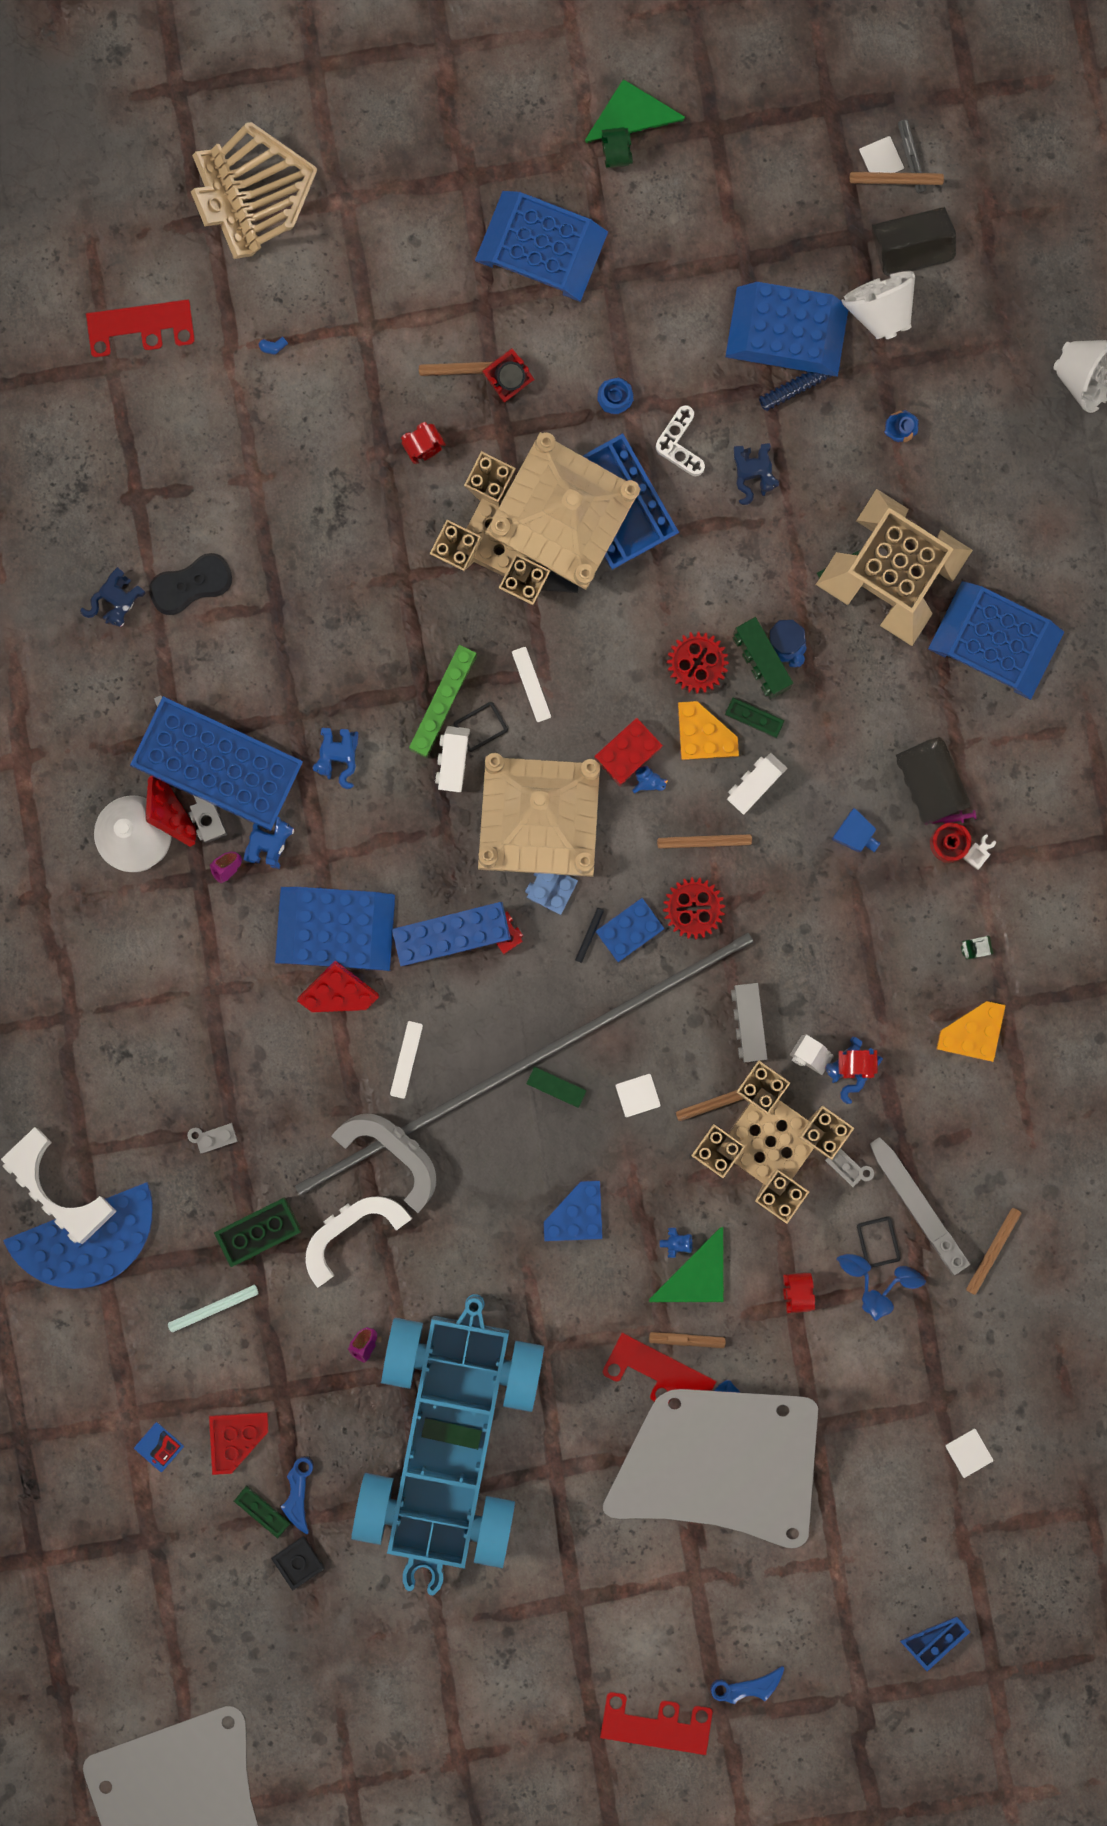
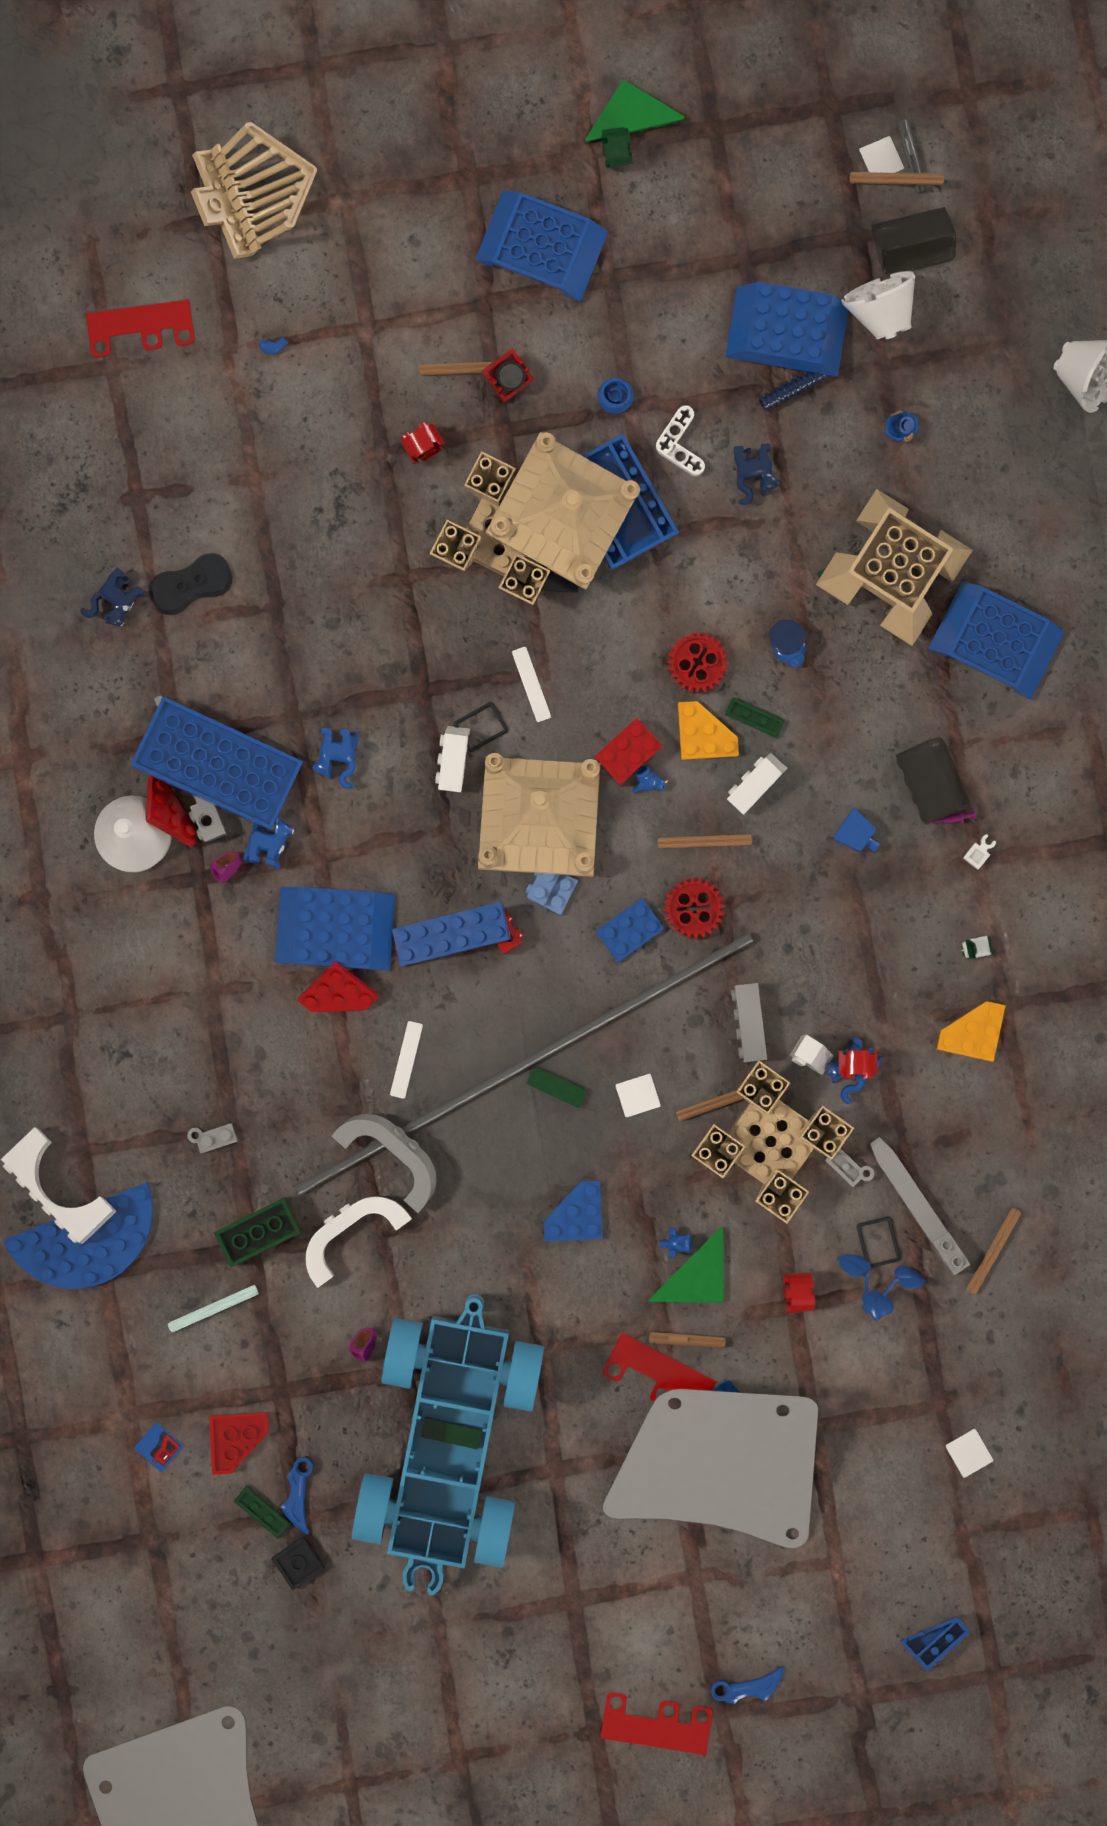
bright green arch [409,645,477,758] -> none
black bar [575,908,604,963] -> none
dark green brick [732,617,794,700] -> none
red brick [930,823,971,863] -> none

